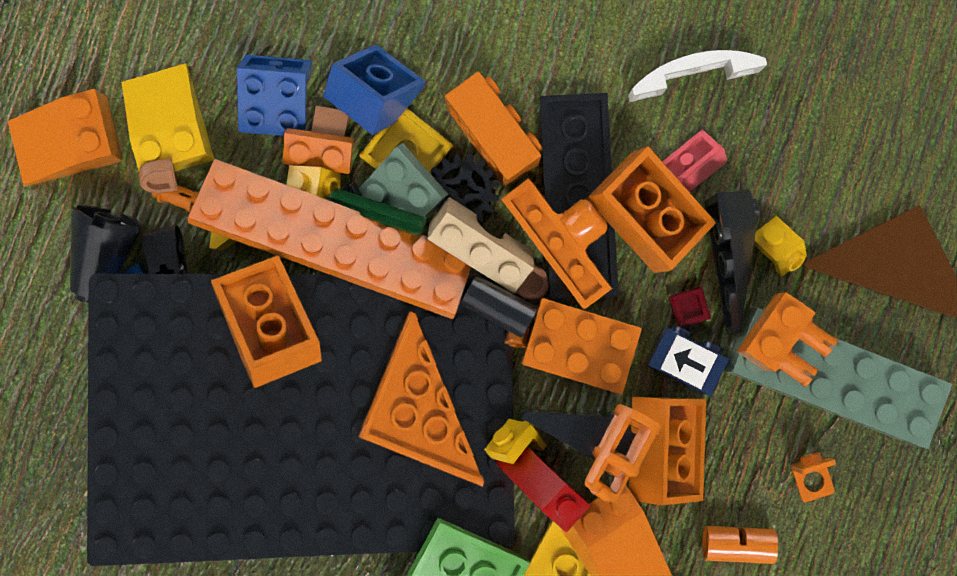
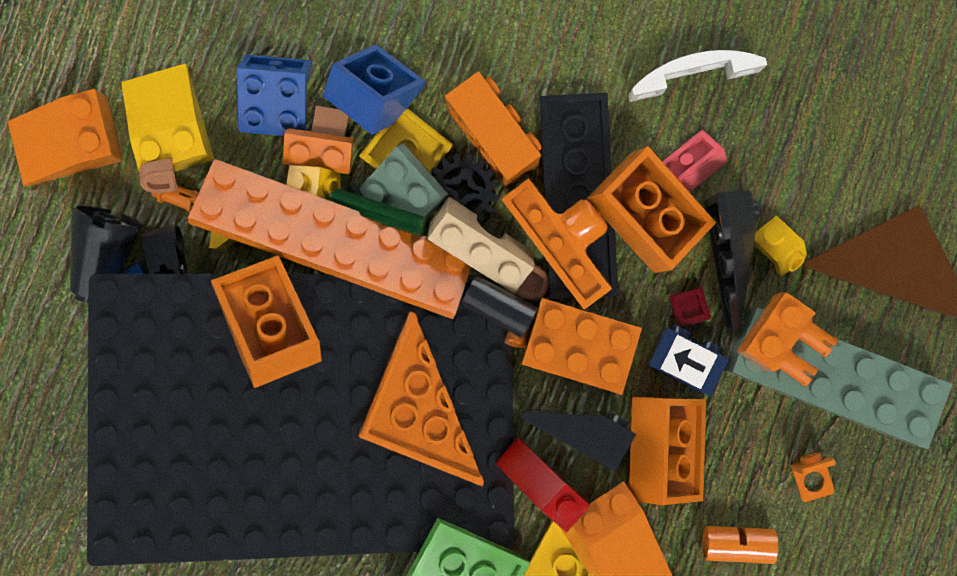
yellow bracket [484,419,547,464] -> none
orange piece [585,404,662,503] -> none

